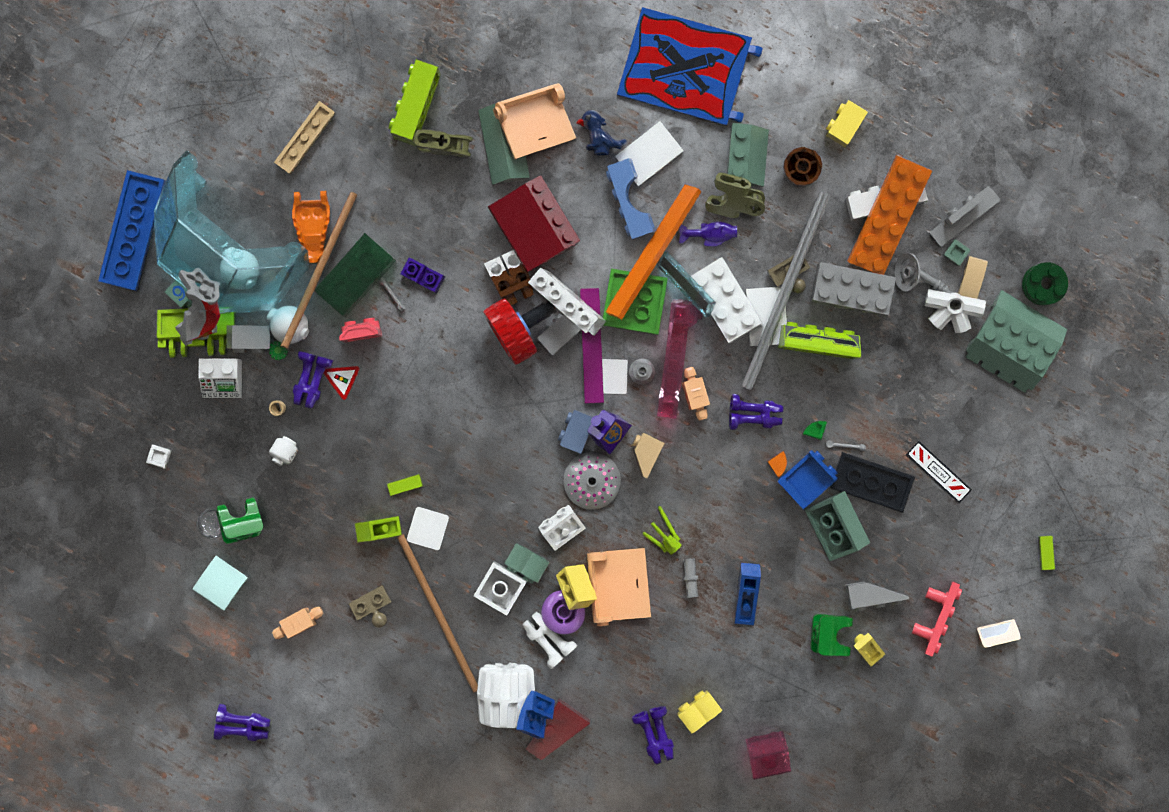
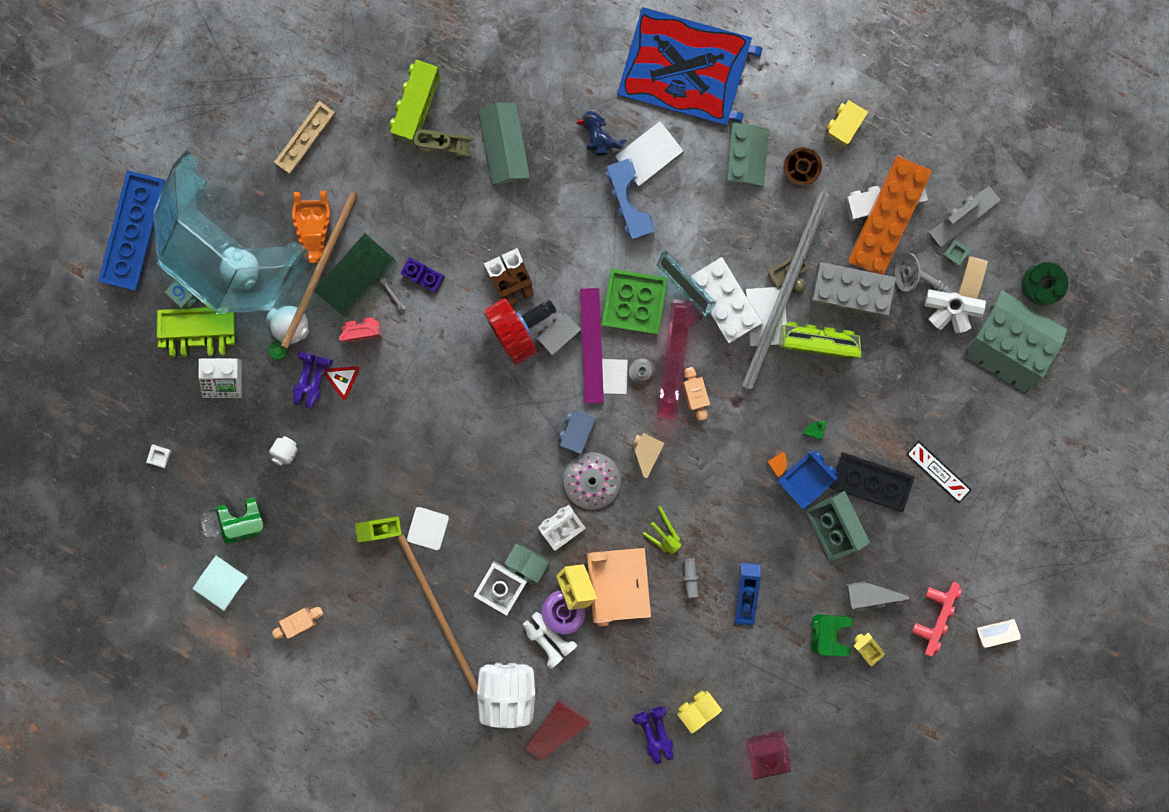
light grey hips [175,268,221,345] -> none
dark purple piece [213,704,270,741] -> none
light grey brick [227,325,270,353] -> none
tan hinge [269,400,286,416] -> none
dark tan plate [349,585,392,628] -> none
lime piece [387,474,423,496] -> none
dark red slope [488,175,580,273] -> none
light nougat door [493,83,576,159] -> none
blue slope [516,691,555,739] -> none
white window [528,268,606,336] -> none
dark purple torso [587,410,632,454] -> none
orange tile [605,184,701,320] -> none
dark purple animal [679,222,737,246] -> none
olive piece [705,173,765,218] -> none
dark purple piece [729,394,784,430] -> none
light grey hinge [826,440,866,451] -> none
lime piece [1039,536,1055,570] -> none

